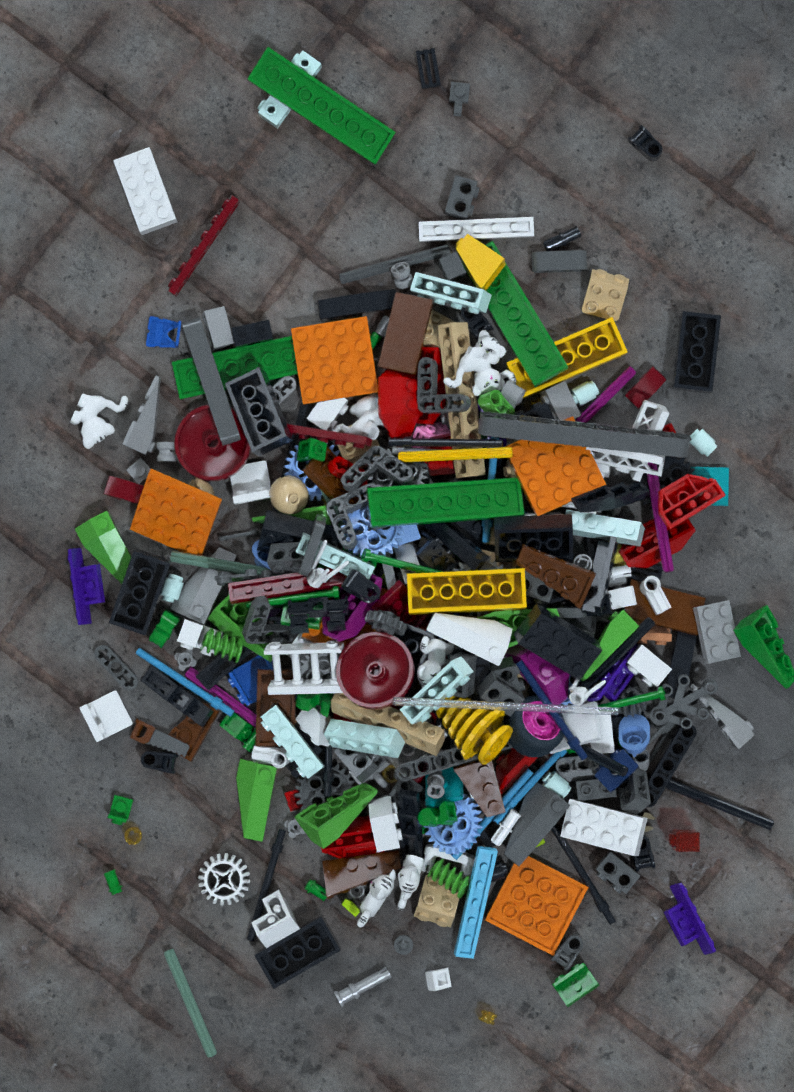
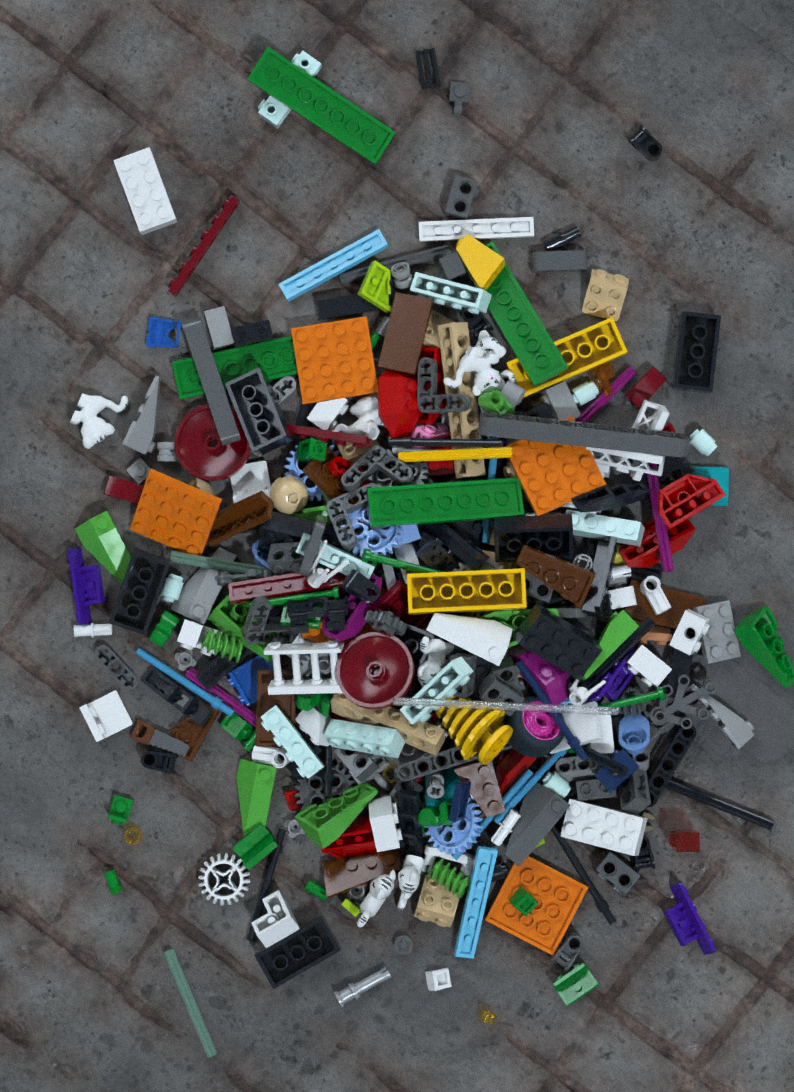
none -> white axle [74,623,113,638]
none -> reddish brown fence [208,491,274,547]
none -> green panel [232,823,278,870]
none -> medium azure plate [279,229,389,302]
none -> lime wing [357,261,391,313]
none -> dark blue tile [449,780,471,822]
none -> green slope [509,887,539,916]
none -> clear orange bracket [593,361,616,396]
none -> white brick [669,609,710,655]

